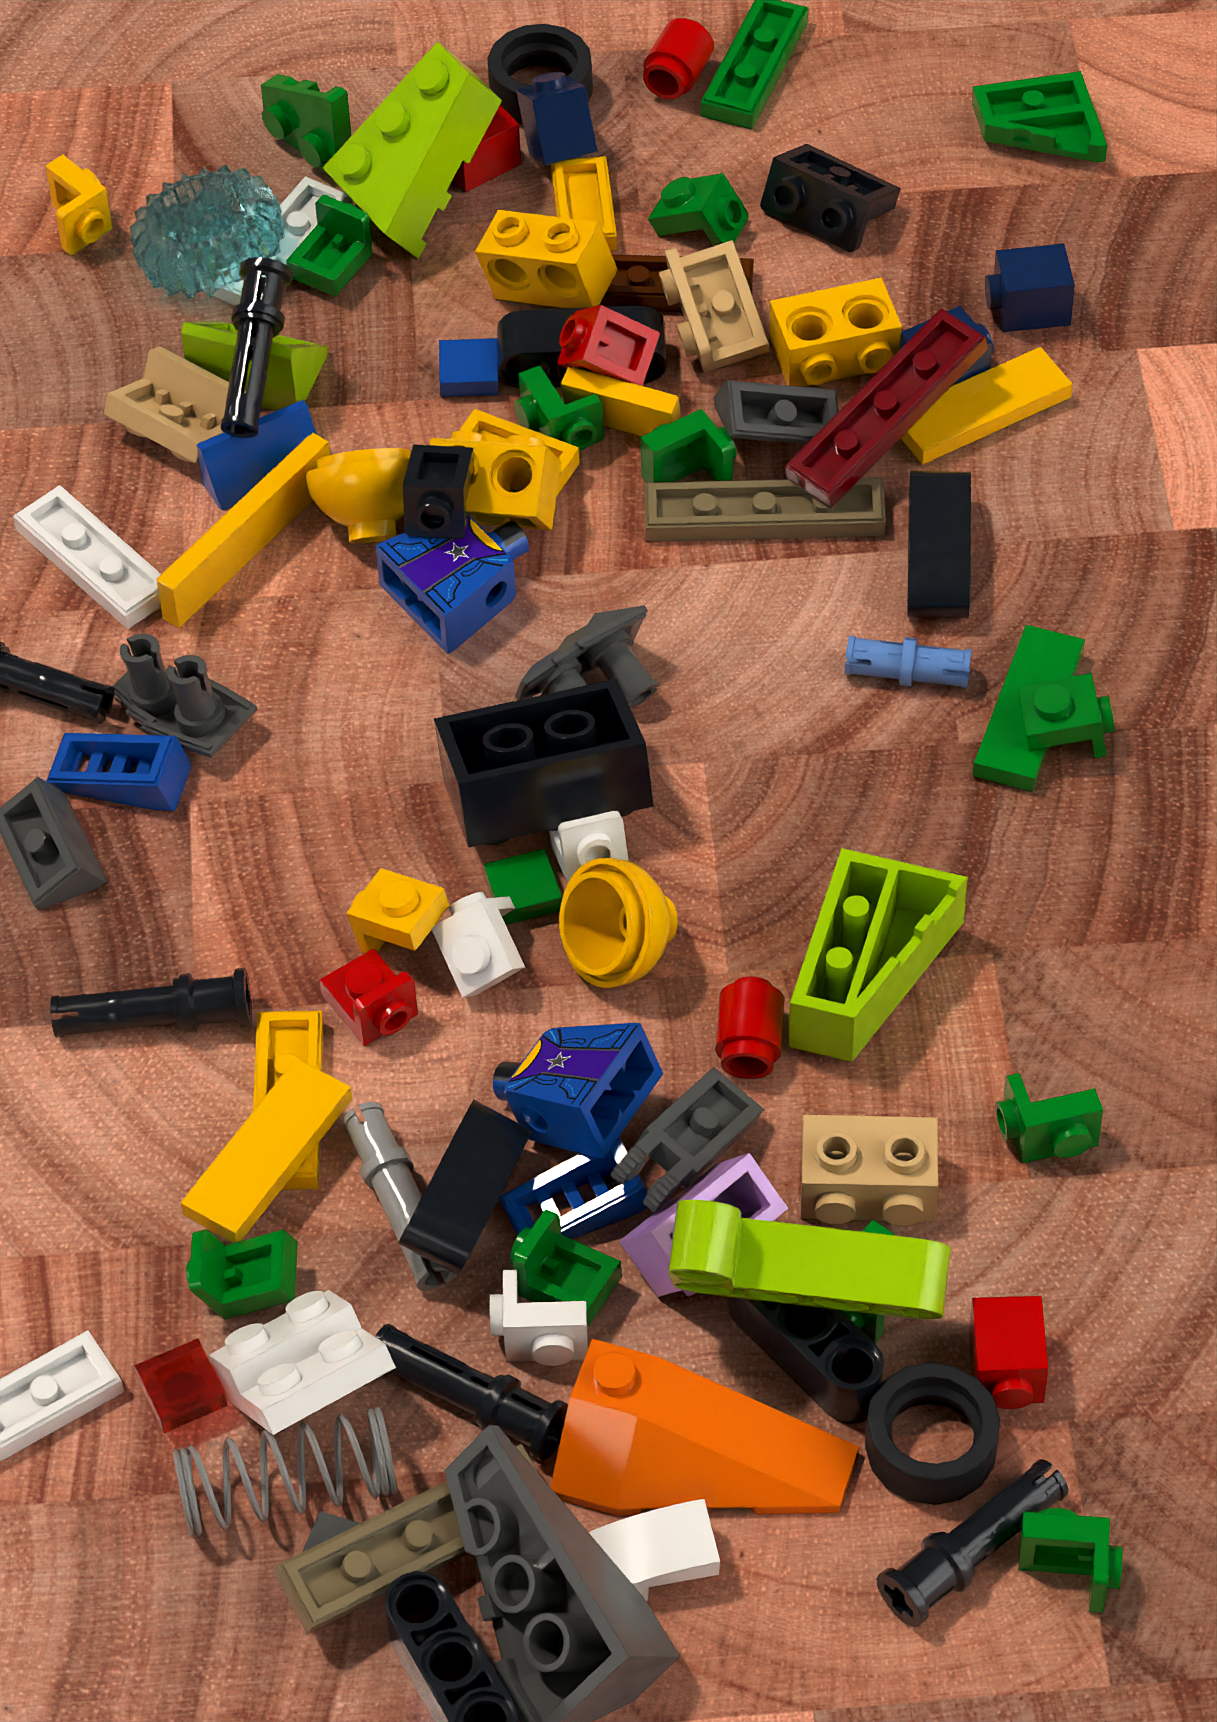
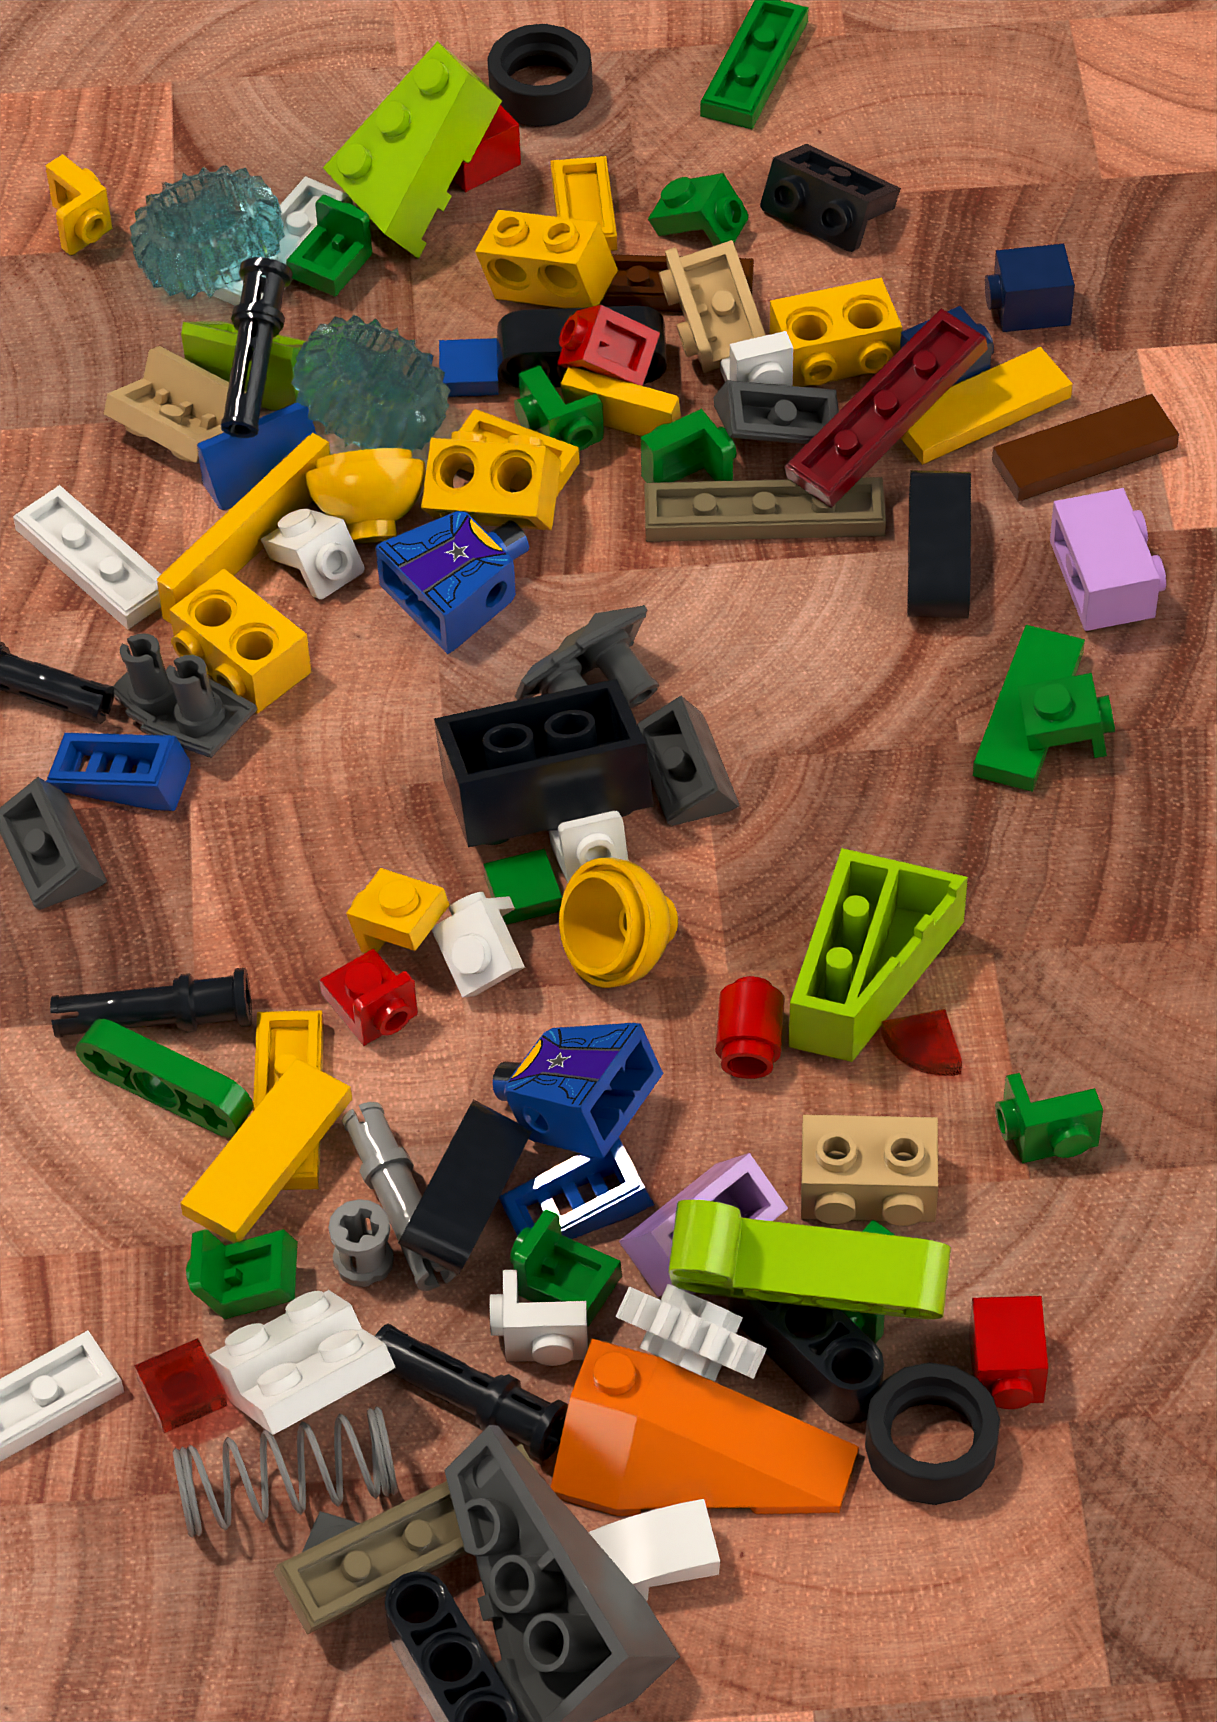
green wing [261,74,352,173] -> none
black bracket [403,444,474,539] -> none
dark blue brick [516,72,598,165] -> none
dark grey hinge [611,1067,765,1213] -> none
red brick [643,18,714,100] -> none
medium blue pin [845,635,972,689] -> none
black pin [876,1459,1068,1627] -> none
green wing [972,71,1107,163] -> none
green bracket [1018,1508,1123,1613] -> none
none -> green beam [75,1019,254,1137]
none -> yellow brick [169,569,312,714]
none -> white bracket [261,509,365,599]
none -> clear light blue gear [291,315,450,451]
none -> light grey bush [328,1199,394,1287]
none -> white gear [616,1284,767,1382]
none -> dark grey slope [637,696,740,826]
none -> white bracket [720,331,793,386]
none -> clear red tile [881,1009,962,1076]
none -> reddish brown tile [992,394,1179,502]
none -> lavender brick [1050,488,1166,631]

